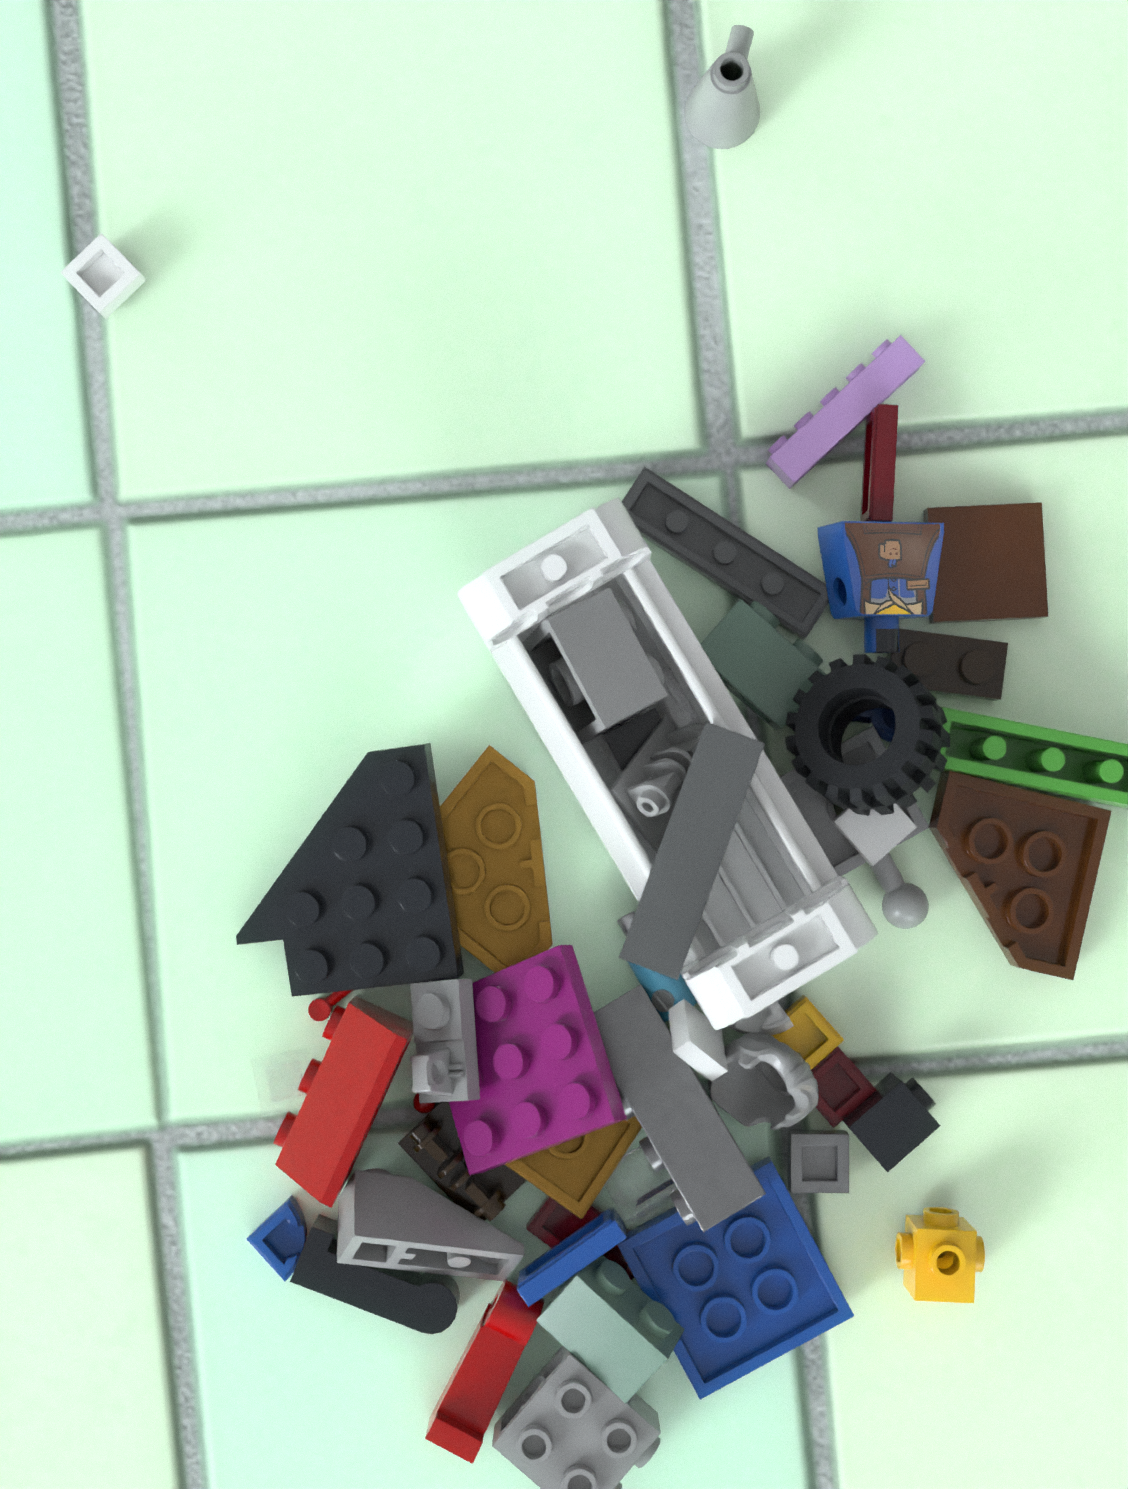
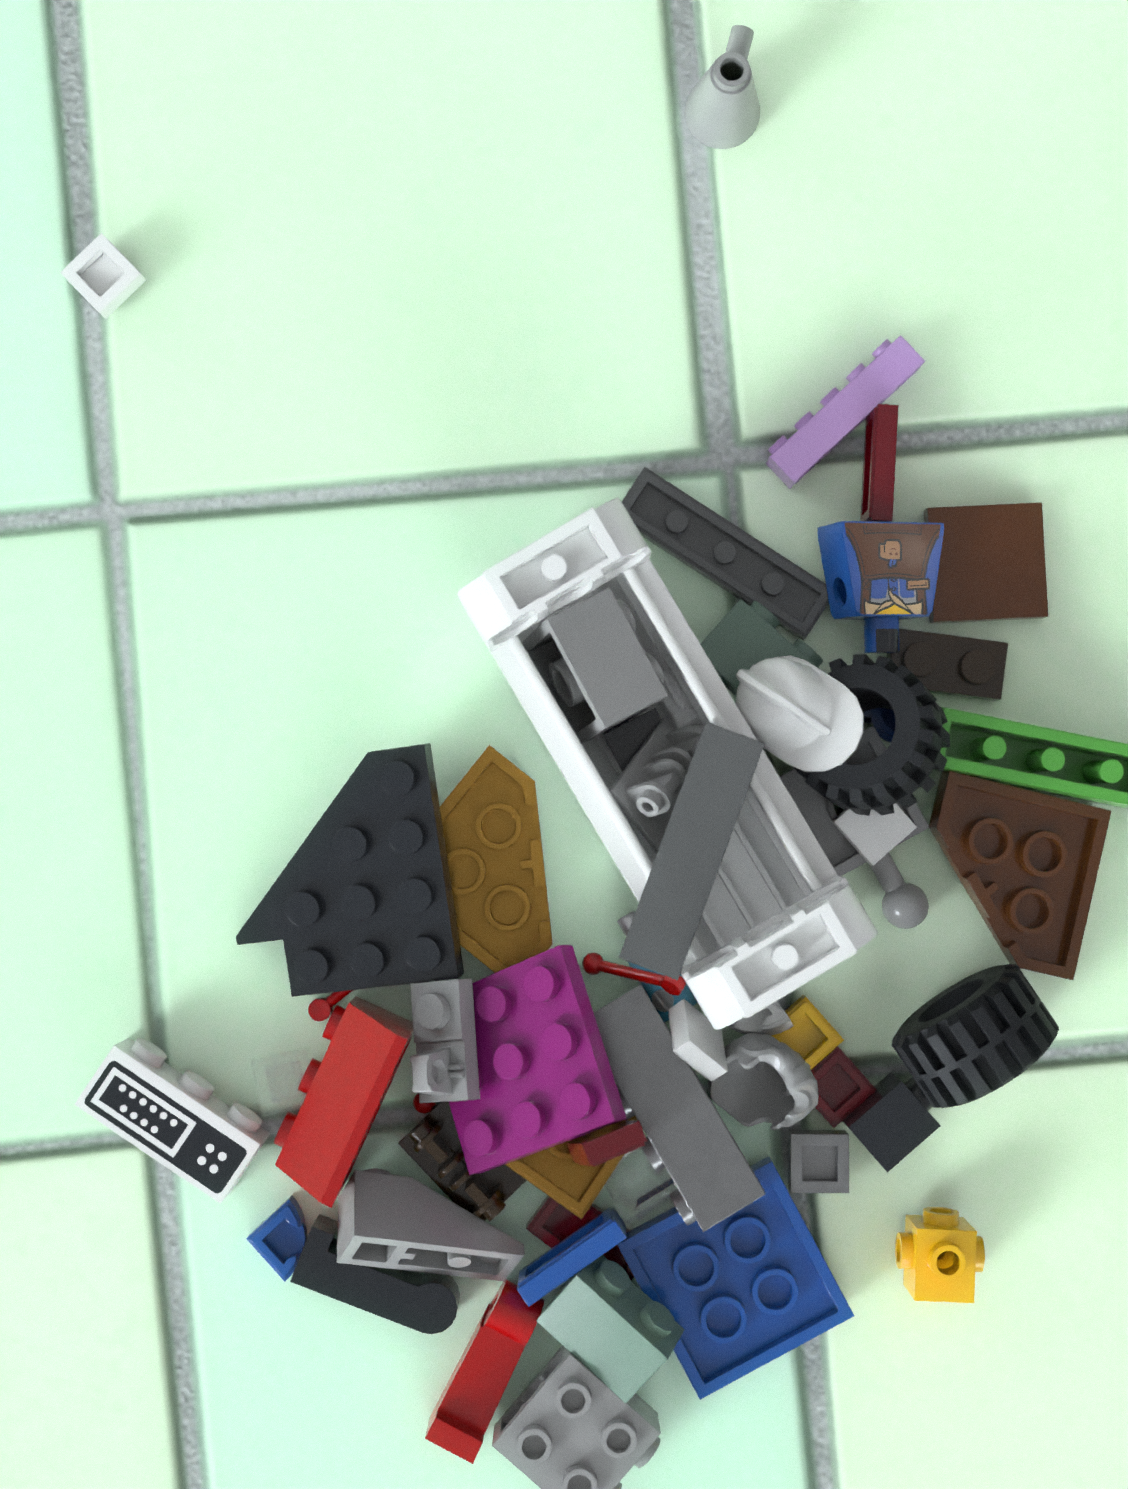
none -> brick [74,1038,270,1204]
none -> dark red tile [566,1121,647,1167]
none -> red hinge [582,953,686,996]
none -> white piece [736,655,864,772]
none -> black tyre [891,964,1059,1108]

